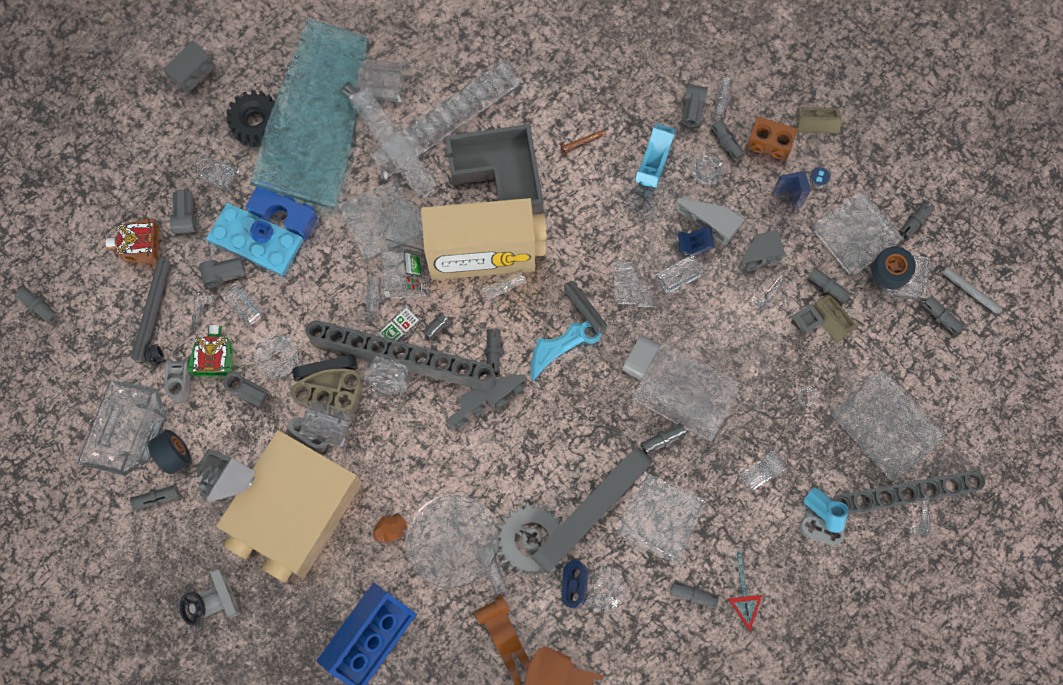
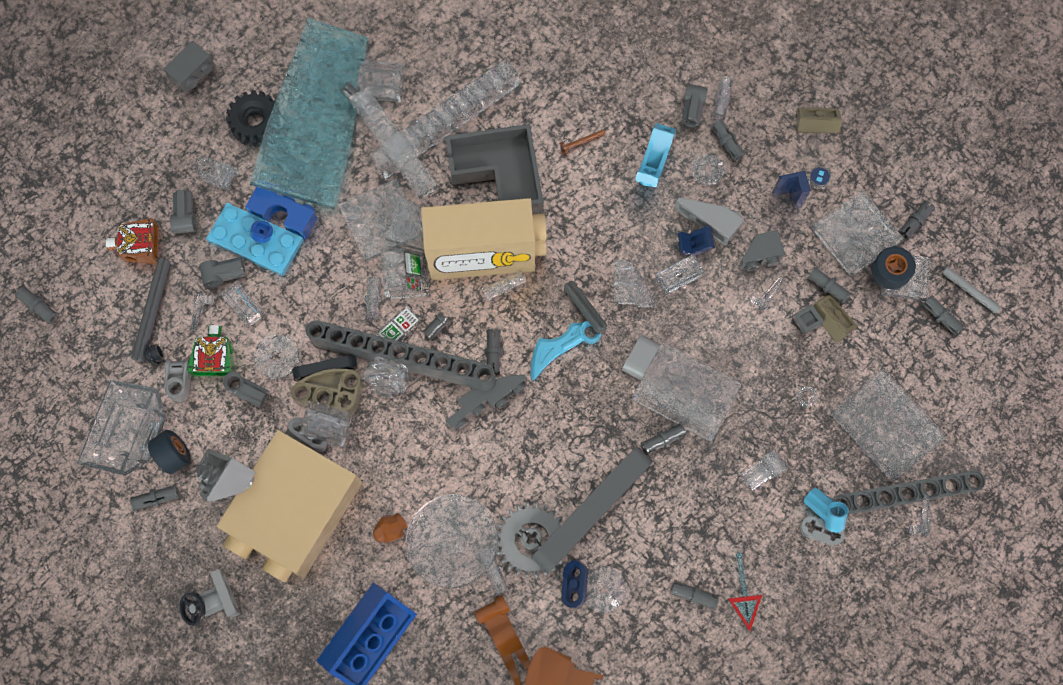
clear plate [615,472,707,565] -> none
dark orange brick [747,116,798,160] -> none

